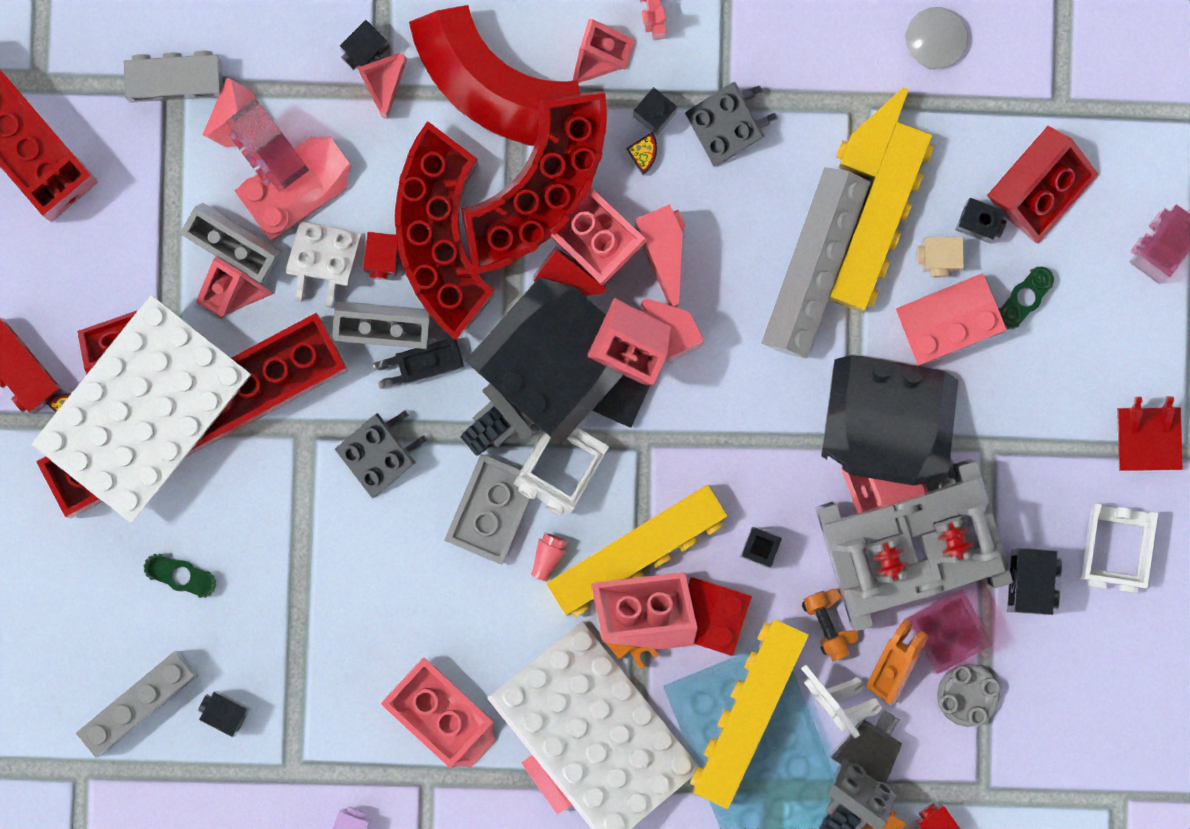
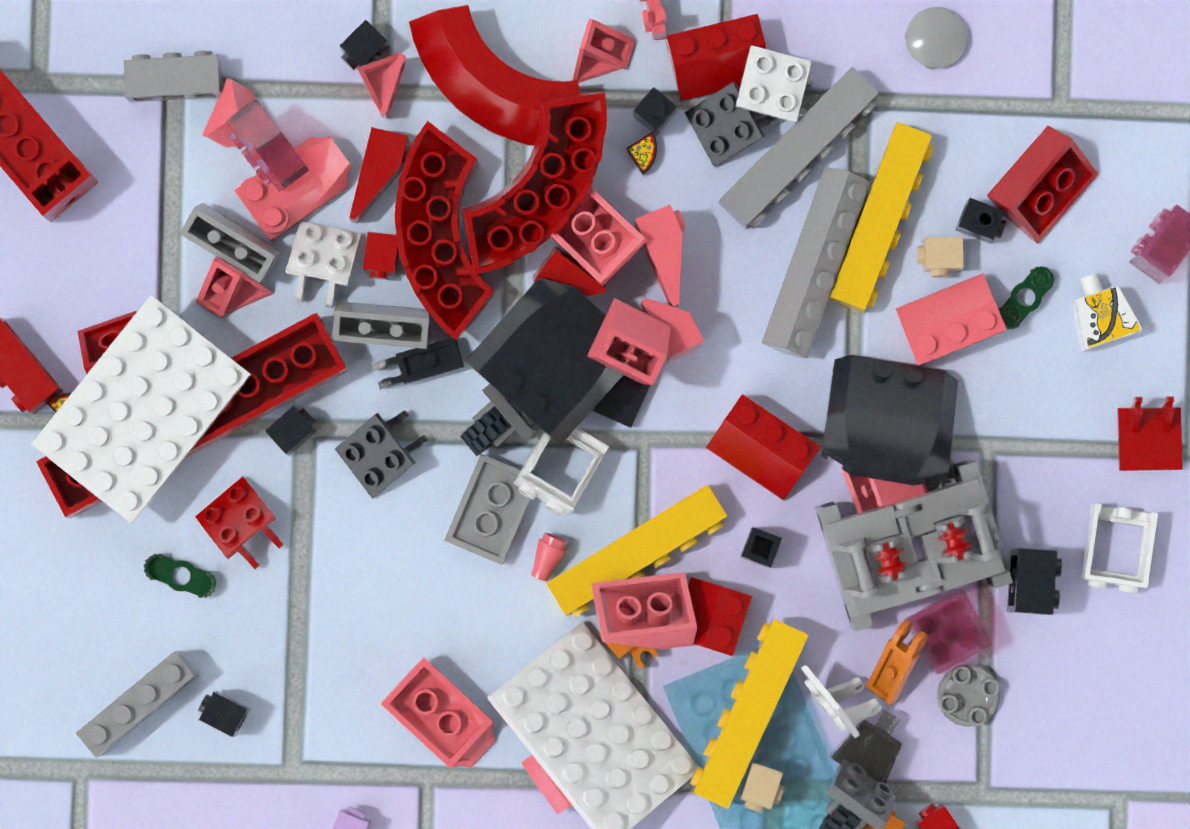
orange piece [802,589,858,662] -> none
yellow slope [836,87,909,181] -> none
none -> red plate [195,476,284,570]
none -> black brick [265,406,316,456]
none -> red slope [349,127,412,223]
none -> red slope [666,14,766,102]
none -> red slope [706,394,820,500]
none -> light grey brick [719,67,879,229]
none -> white plate [735,45,813,123]
none -> tan brick [739,761,784,813]
none -> torso [1072,273,1142,352]

